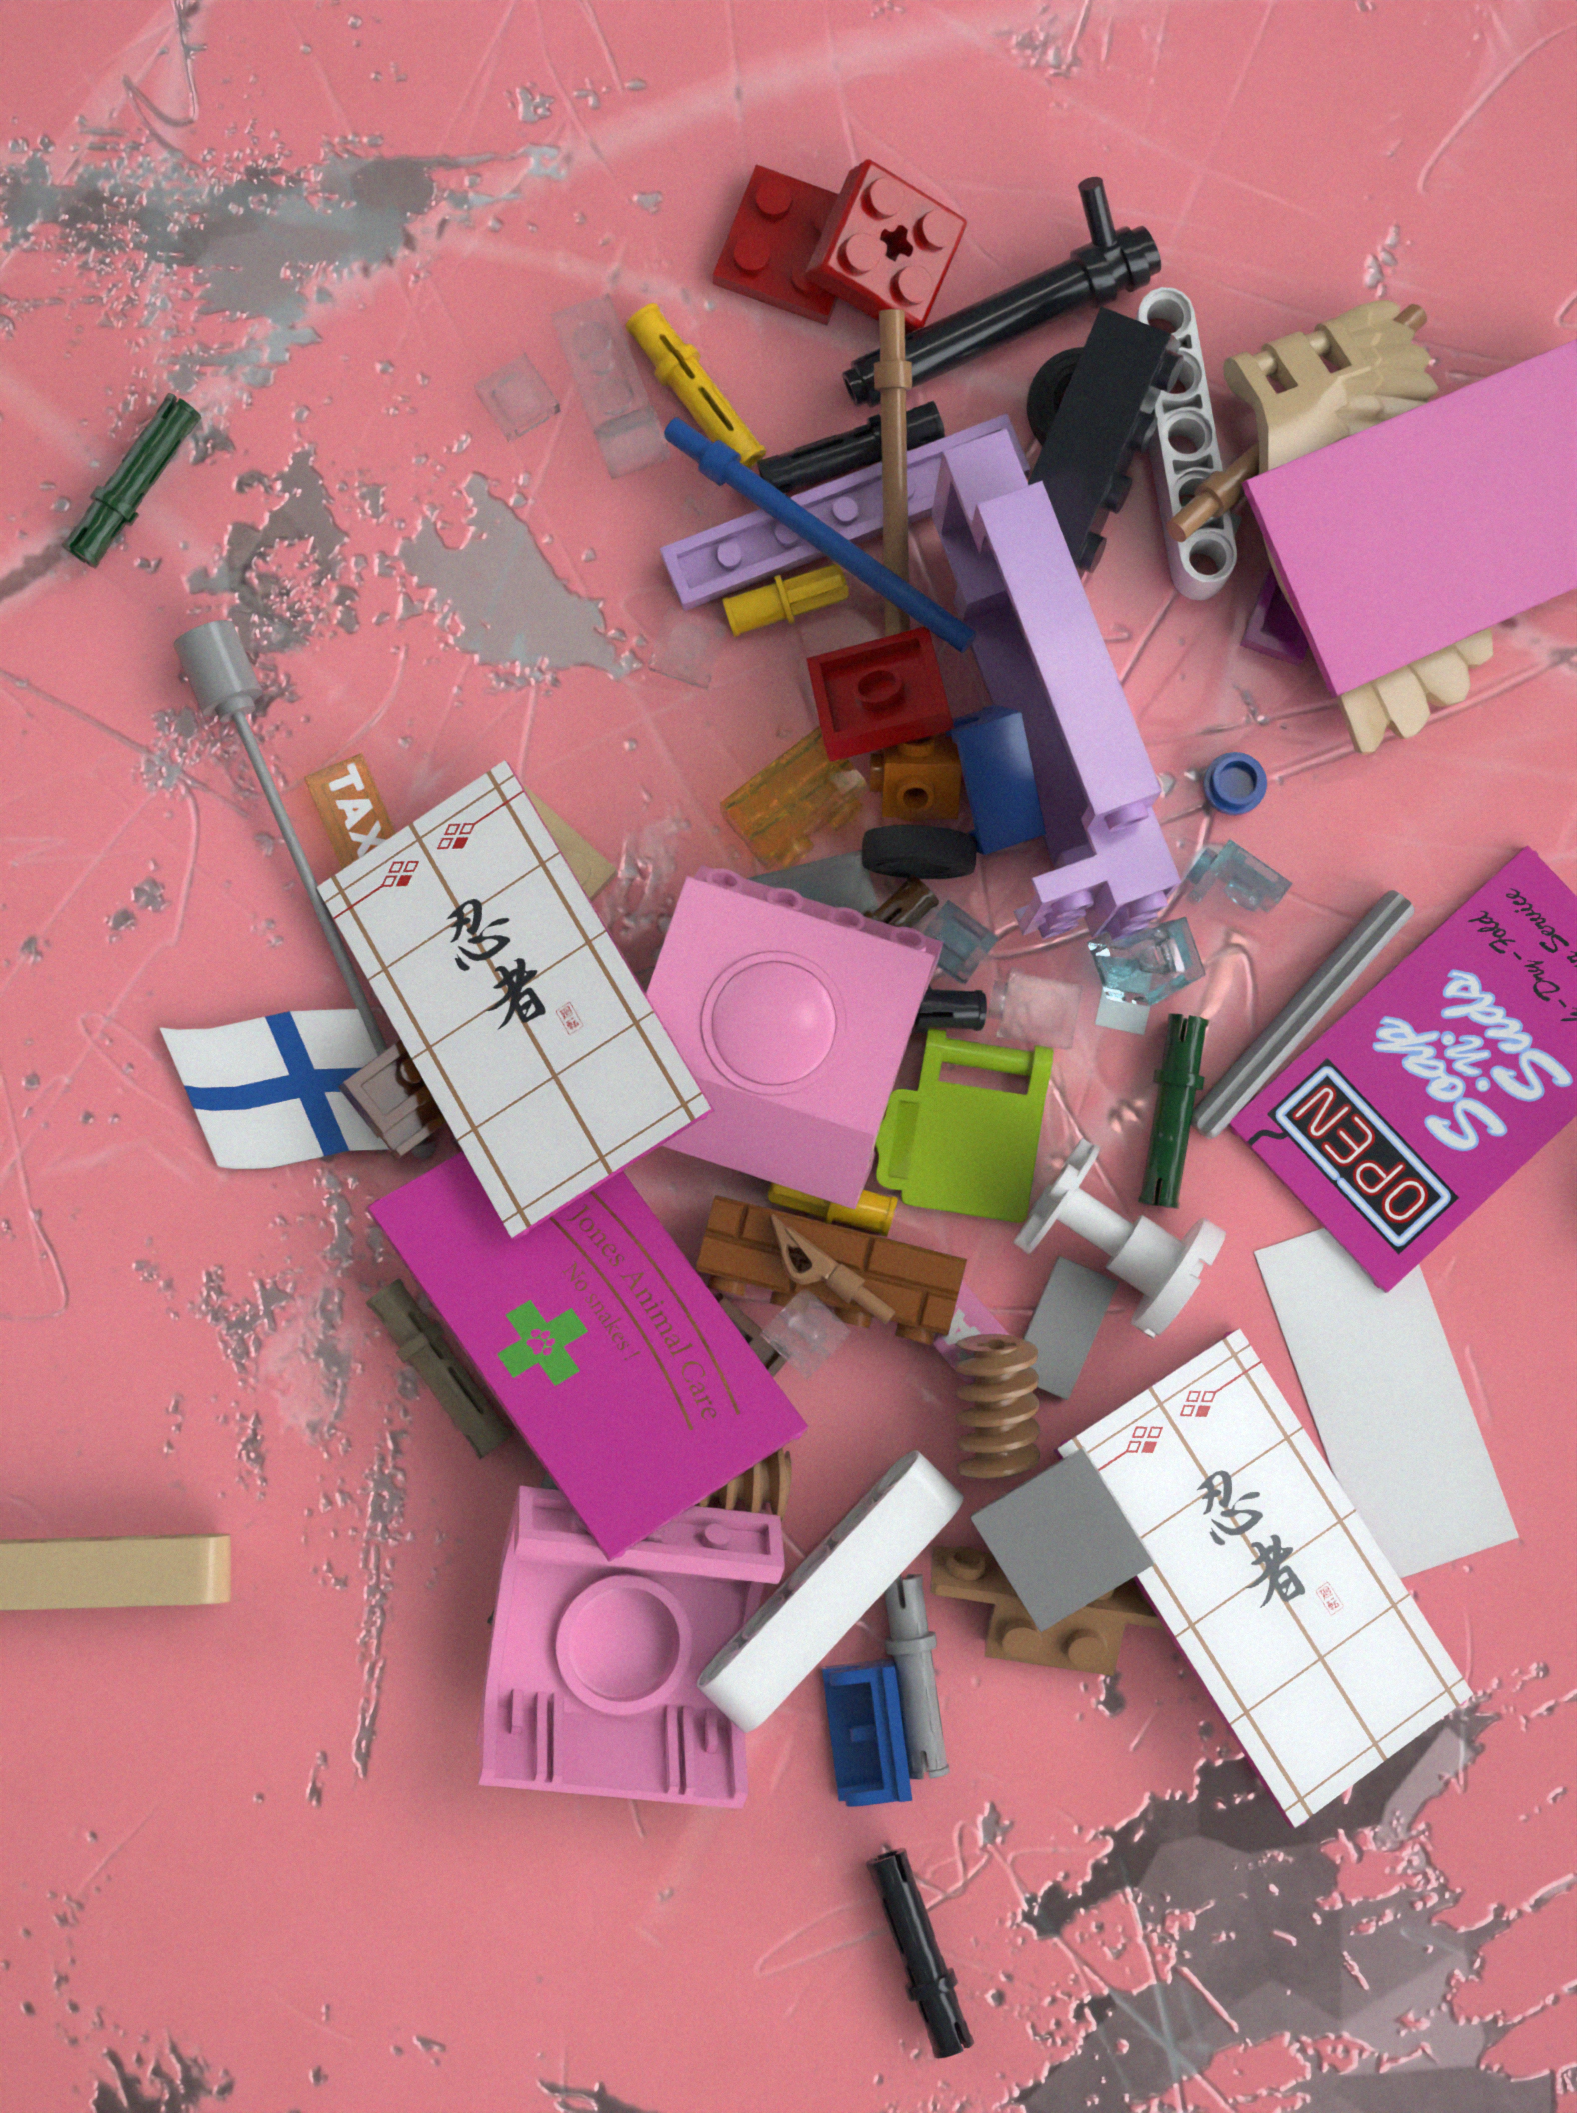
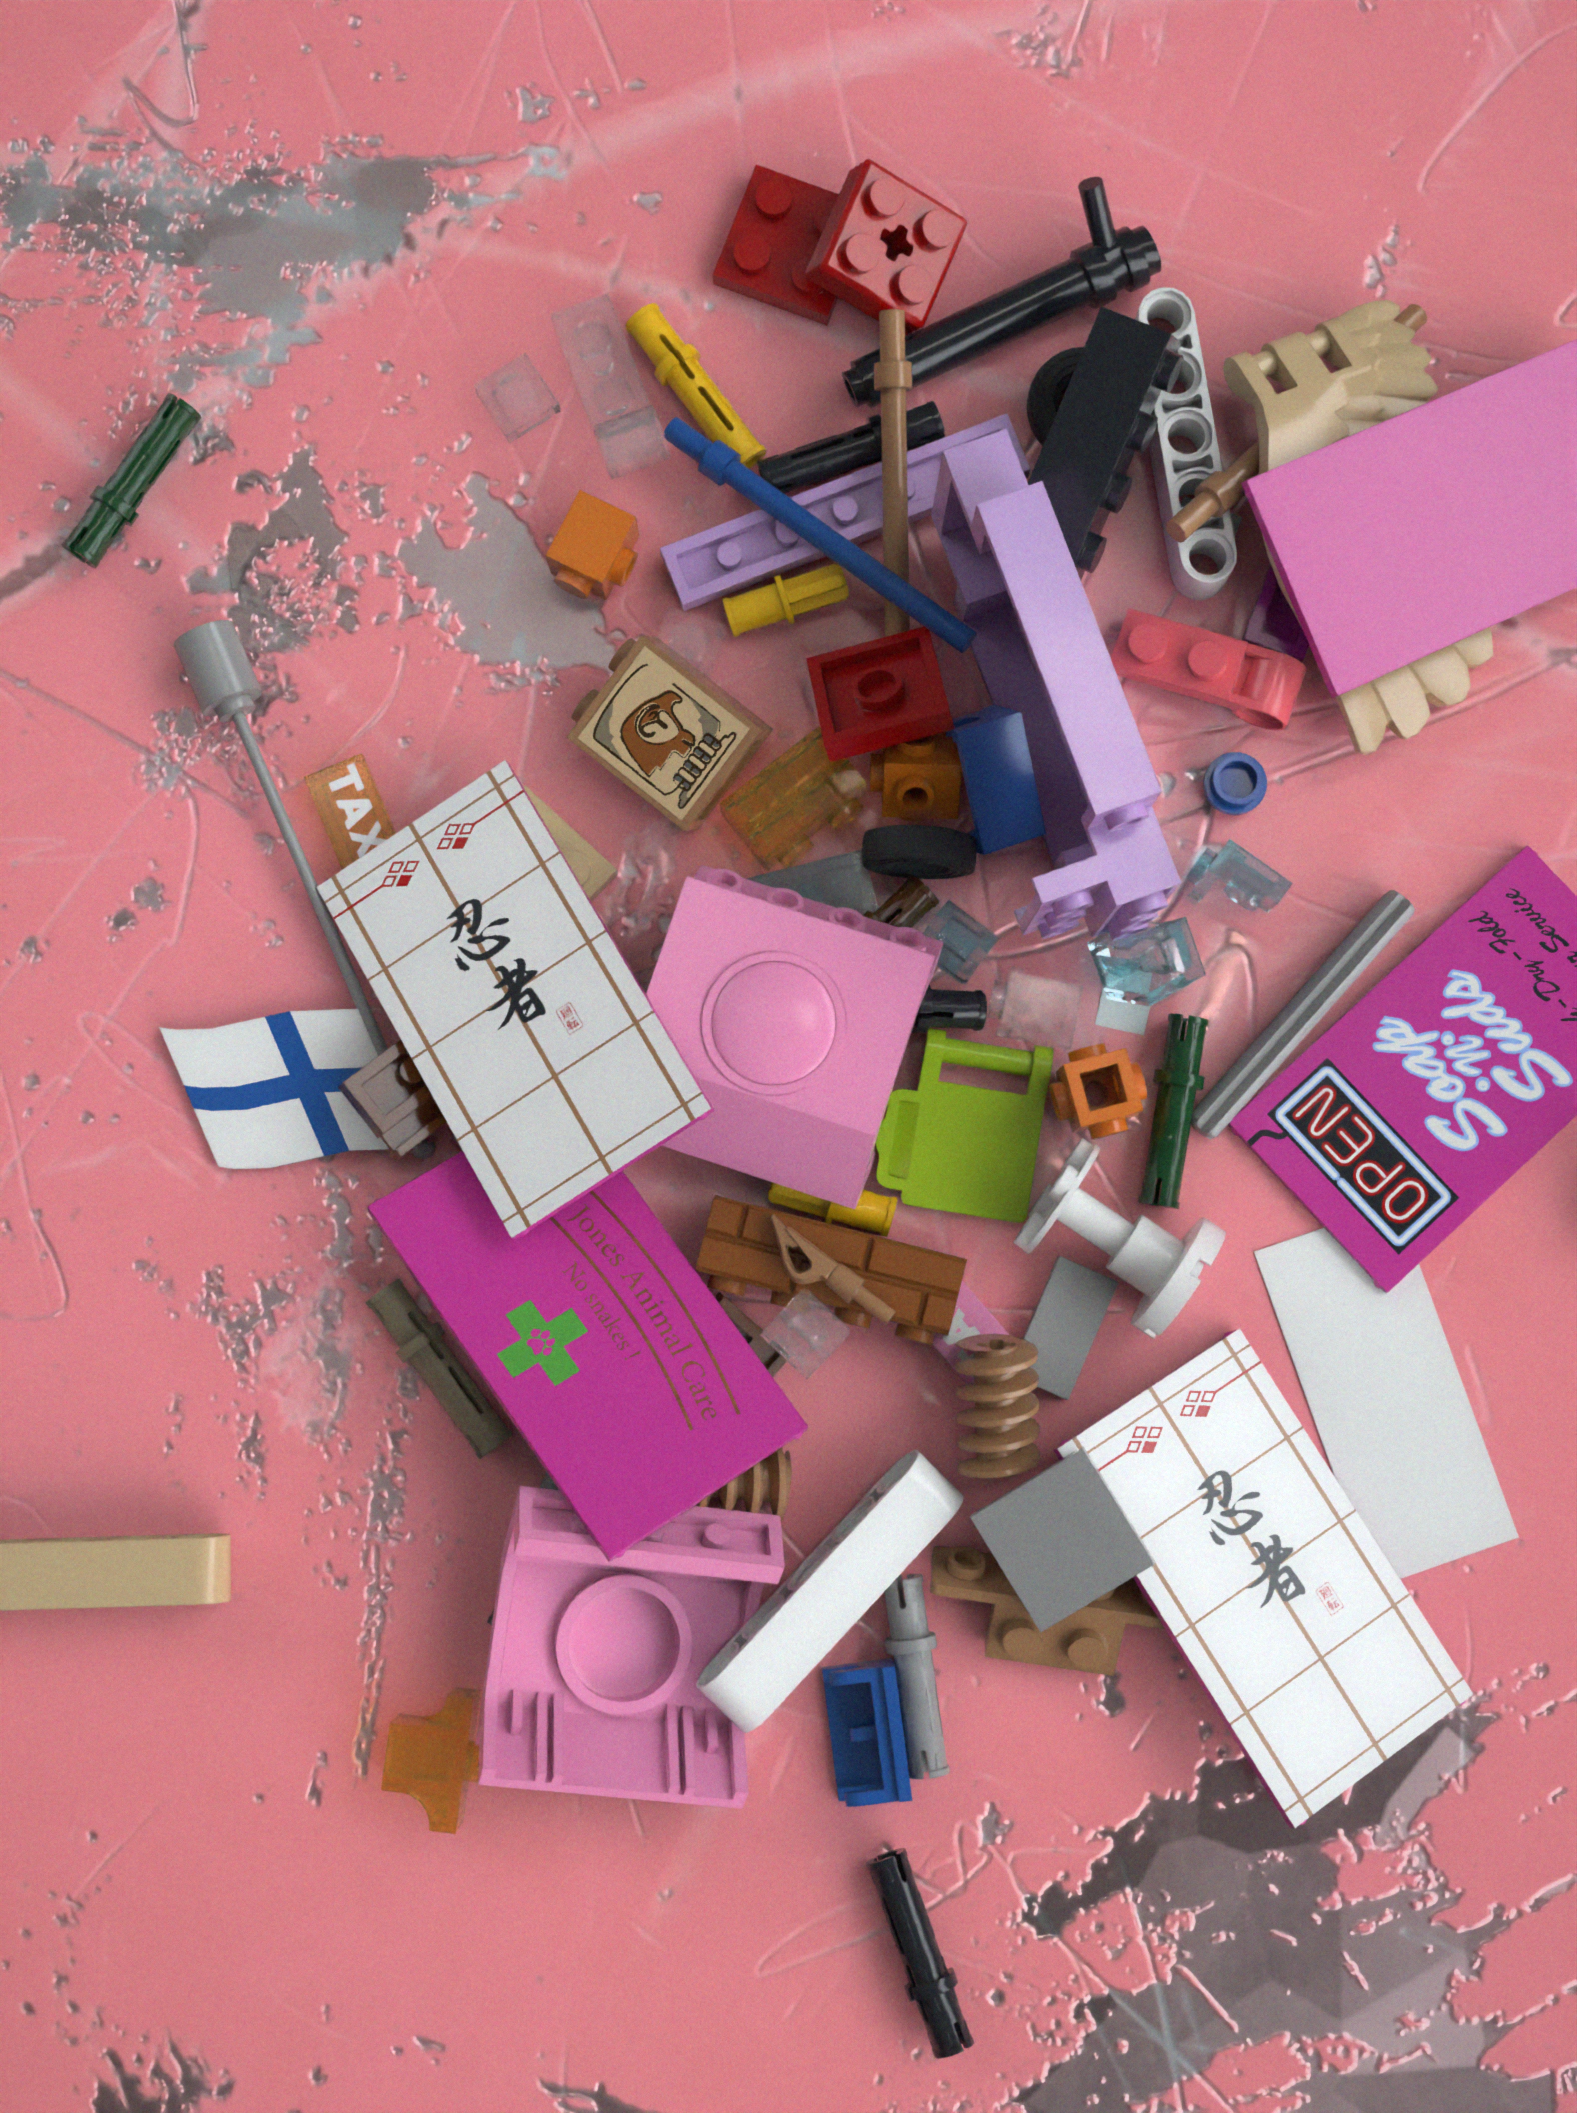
none -> clear yellow brick [381,1687,481,1834]
none -> orange brick [545,490,639,600]
none -> brick [567,635,774,832]
none -> orange brick [1049,1043,1147,1140]
none -> coral plate [1110,608,1307,730]

